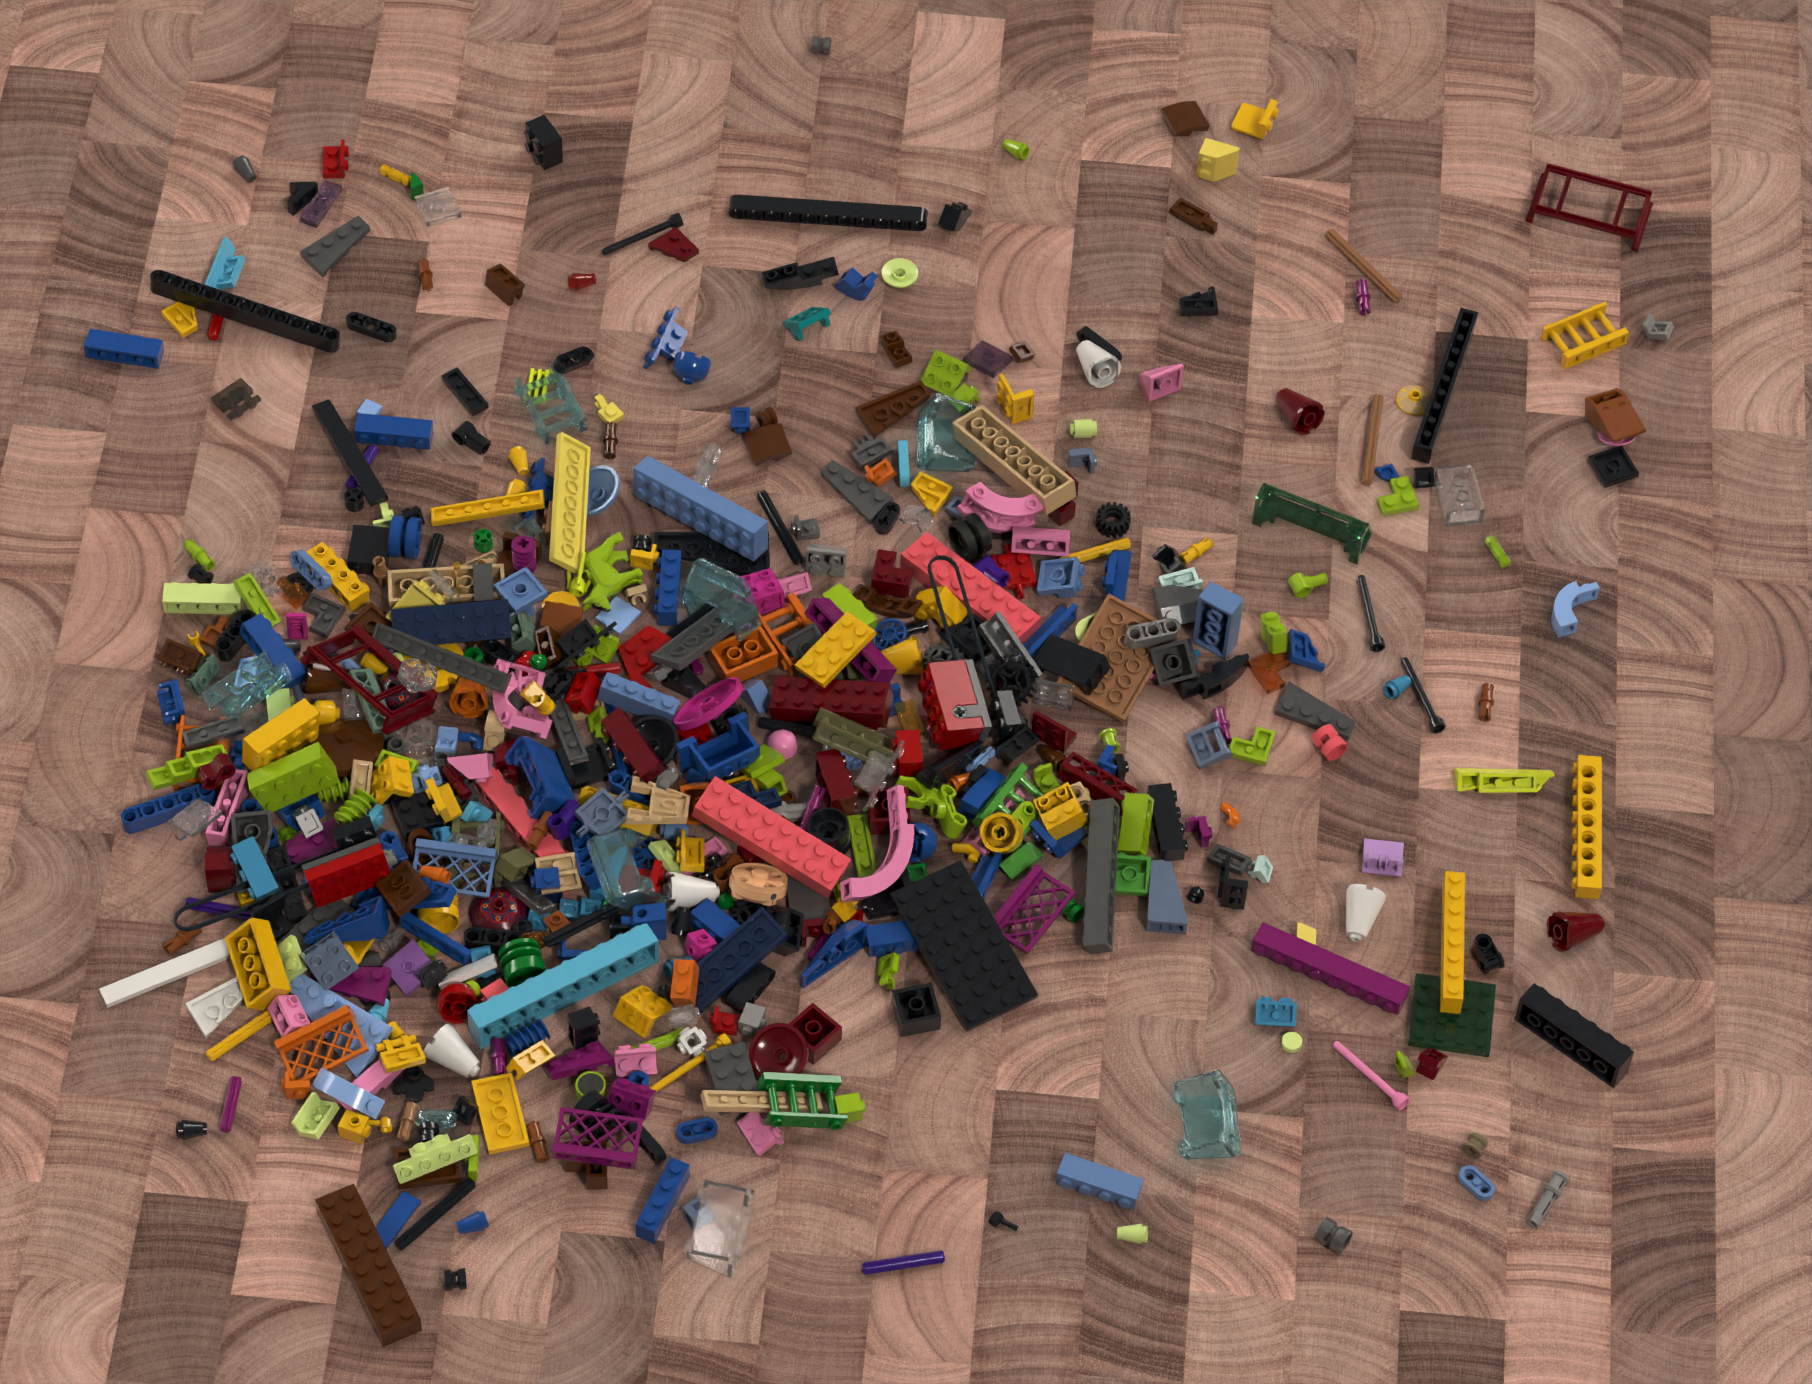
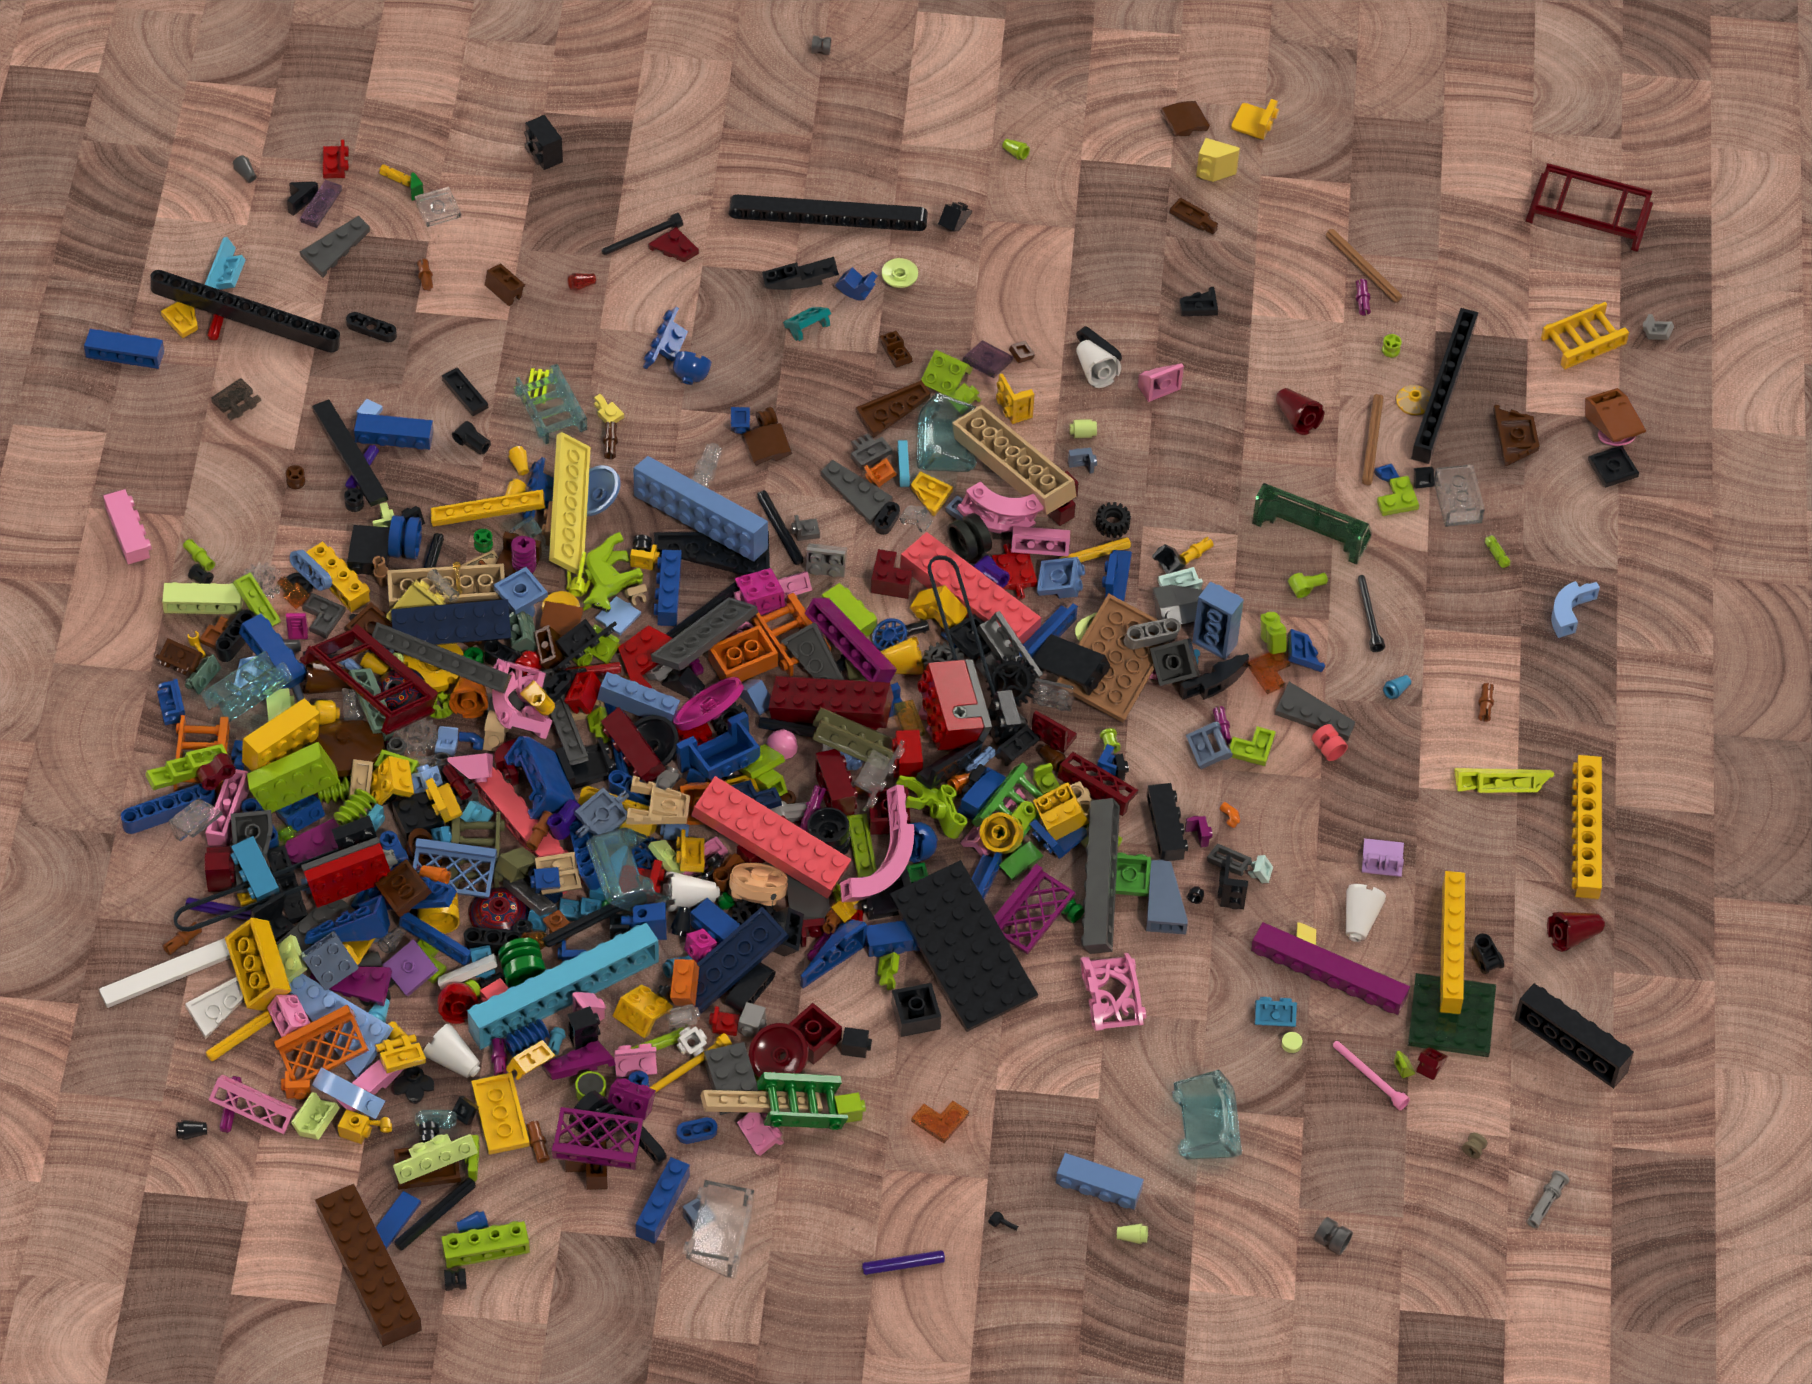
flat silver tile [183,714,245,751] -> none
flat silver bracket [292,805,324,839] -> none
clear plate [397,658,438,693] -> none
medium nougat axle [397,1102,419,1142] -> none
black bracket [415,957,448,990] -> none
clear bracket [447,819,498,848] -> none
dark grey slope [473,563,494,602] -> none
green hinge [530,654,547,670] -> none
black beam [552,346,594,374] -> none
clear light blue windscreen [681,558,762,641] -> none
yellow plate [795,612,876,688] -> none
reddish brown slope [852,584,923,619] -> none
yellow arm [952,843,980,863] -> none
lime brick [1118,793,1154,856] -> none
black piece [1401,657,1446,734] -> none
medium blue plate [1458,1165,1495,1201] -> none
none -> bright pink brick [103,489,152,564]
none -> bright pink fence [209,1075,297,1134]
none -> reddish brown wheel [285,465,306,489]
none -> lime gear [429,691,453,719]
none -> lime brick [441,1221,530,1269]
none -> medium azure pin [548,1027,566,1055]
none -> bright pink slope [572,992,606,1021]
none -> black brick [841,1027,872,1058]
none -> clear orange plate [911,1101,969,1144]
none -> bright pink fence [1080,953,1146,1031]
none -> lime wheel [1382,334,1402,358]
none -> reddish brown wing [1493,405,1540,466]

